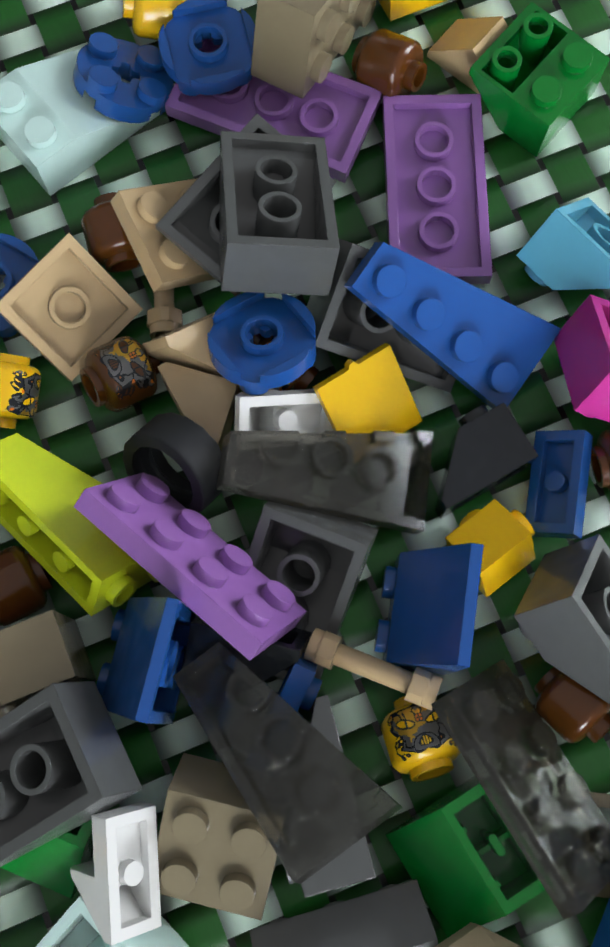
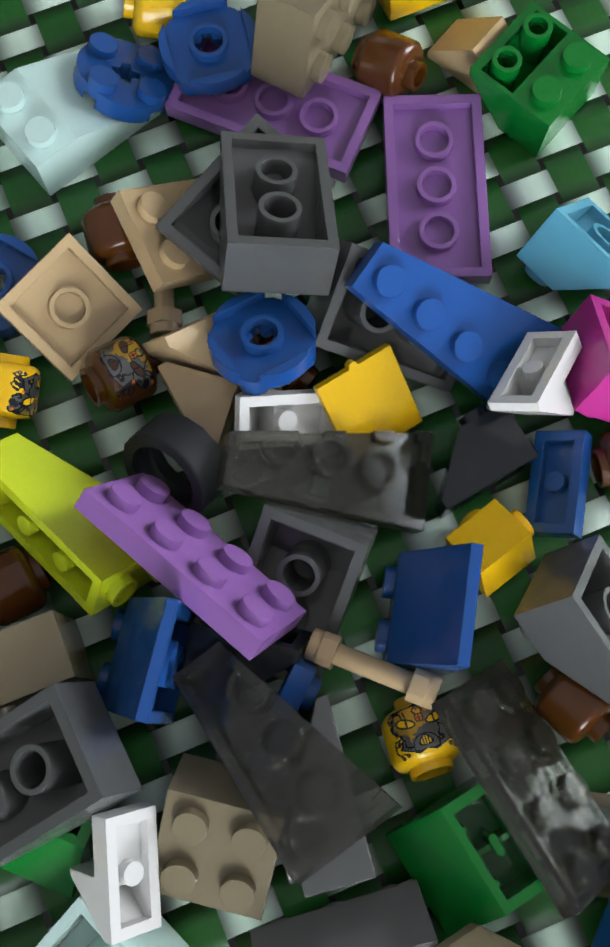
none -> white slope [487,330,582,416]

